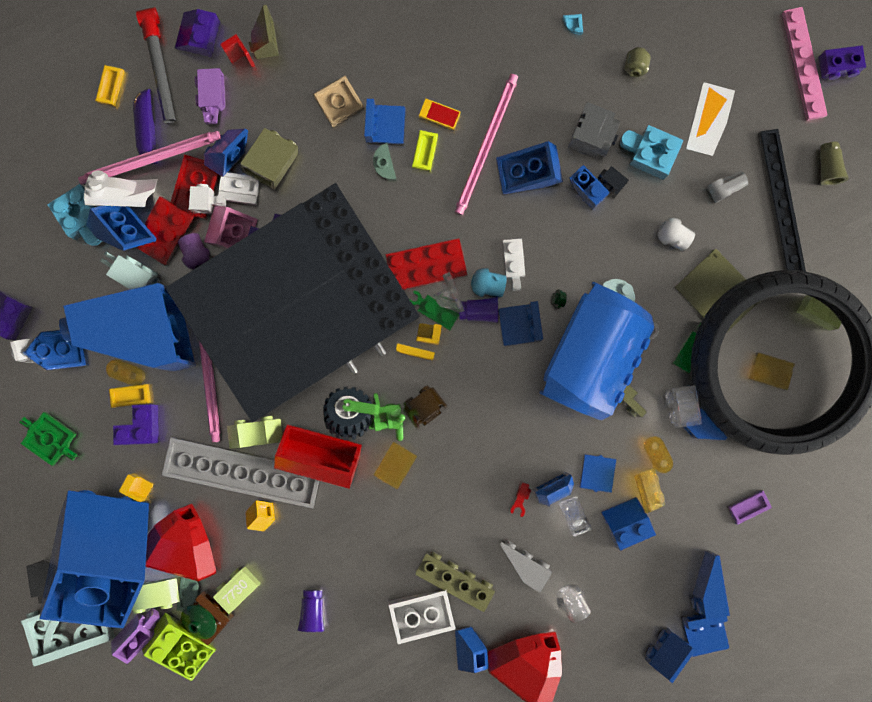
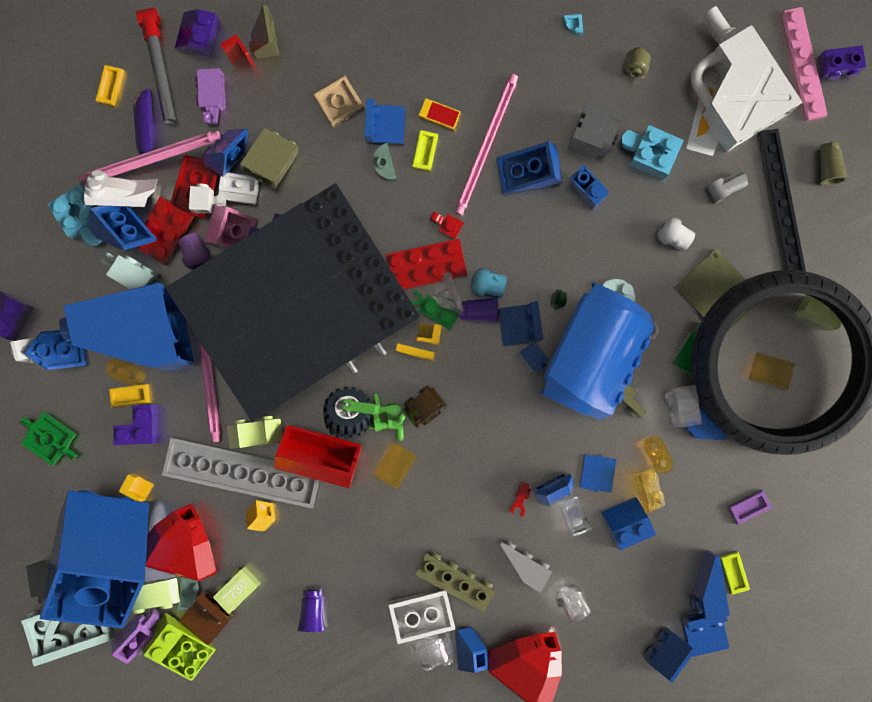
dark green dish [181,605,217,639] -> none
white plate [503,238,525,291] -> none
black brick [597,166,629,198] -> none
none -> clear brick [411,631,456,672]
none -> red plate [429,211,464,240]
none -> blue piece [516,341,549,373]
none -> white piece [691,6,802,152]
none -> neon yellow tile [720,551,750,595]

